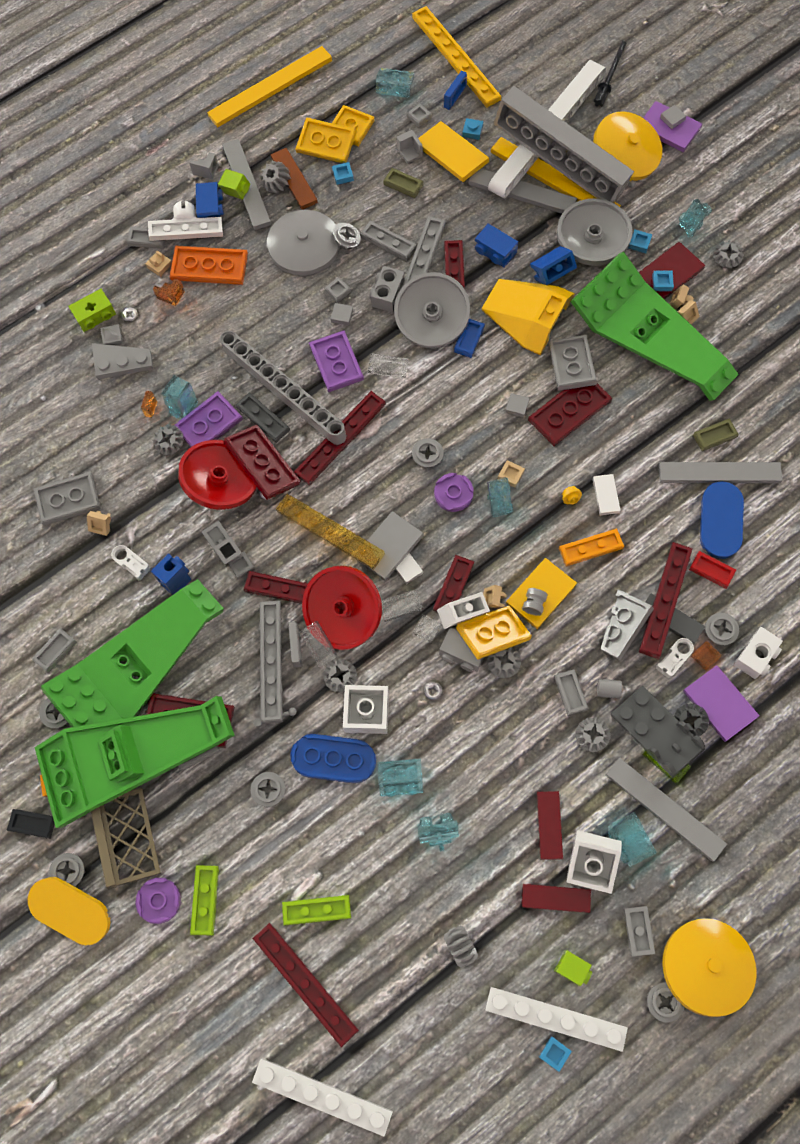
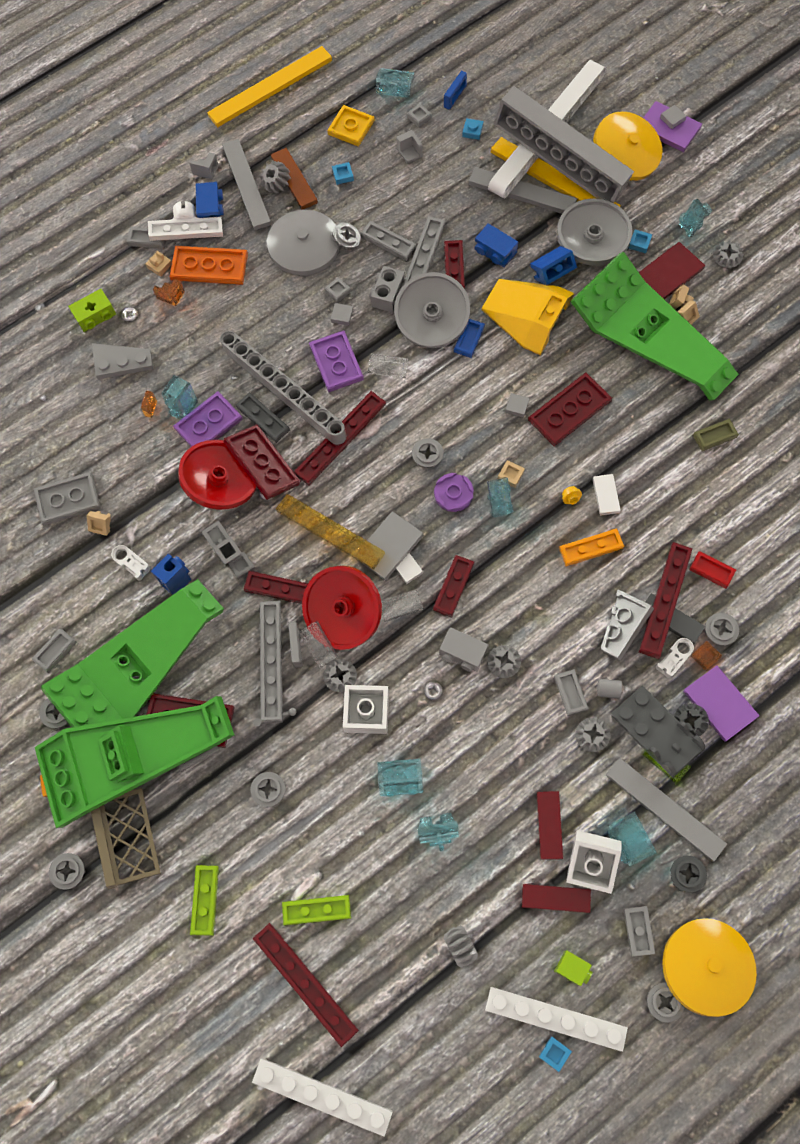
black tile [7,809,55,839] -> none
yellow tile [28,877,111,945] -> none
light grey tile [100,324,123,345] -> none
medium lavender tile [135,878,181,924] -> none
light grey gear [152,424,184,455] -> none
lime brick [218,169,251,200] -> none
blue tile [290,734,376,783] -> none
yellow tile [295,117,357,163] -> none
olive tile [383,168,423,198] -> none
yellow tile [412,6,501,108] -> none
clear tile [413,615,442,643] -> none
yellow tile [418,121,489,182] -> none
white brick [437,592,490,629] -> none
yellow tile [456,605,532,660] -> none
tan tile [483,585,507,610] -> none
yellow tile [505,558,577,630] -> none
light grey wheel [522,588,548,616] -> none
light grey tile [548,335,597,391] -> none
black piece [593,40,627,107] -> none
dark azure plate [652,271,674,291] -> none
light grey tile [659,462,783,483] -> none
blue tile [700,481,744,559] -> none
white brick [733,627,783,679] -> none
none -> dark grey gear [670,855,707,893]

